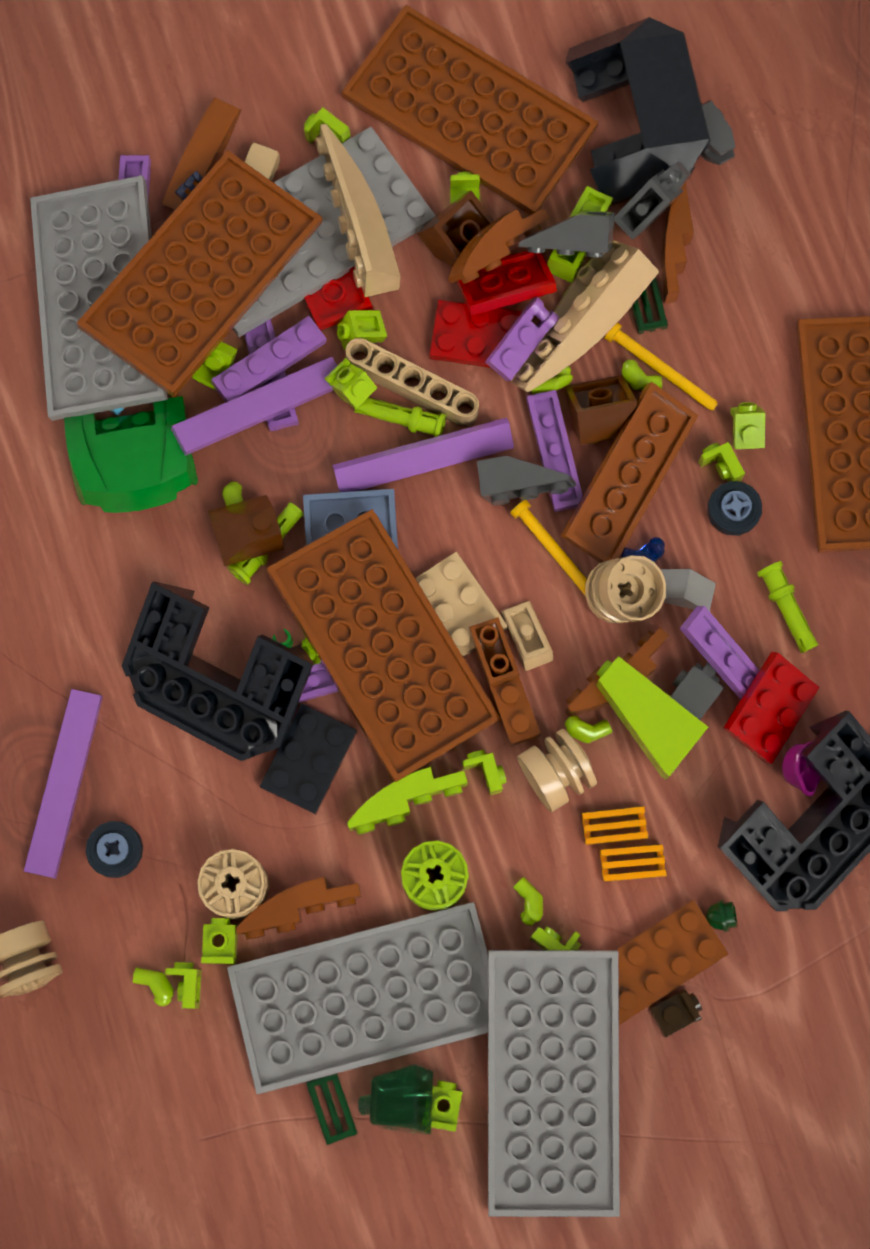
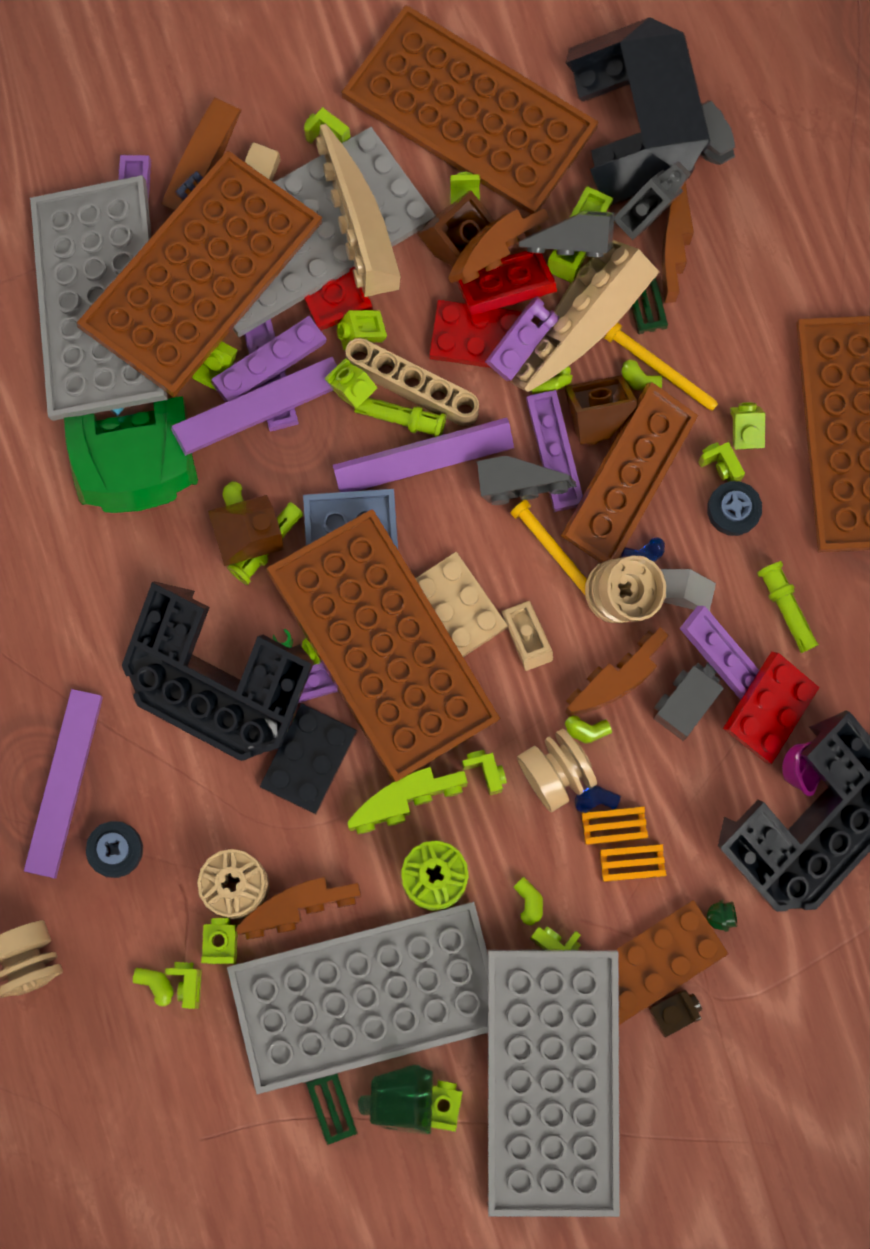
dark orange slope [469,617,541,746] -> none
lime slope [596,656,708,780] -> none
none -> clear blue arm [574,785,621,813]

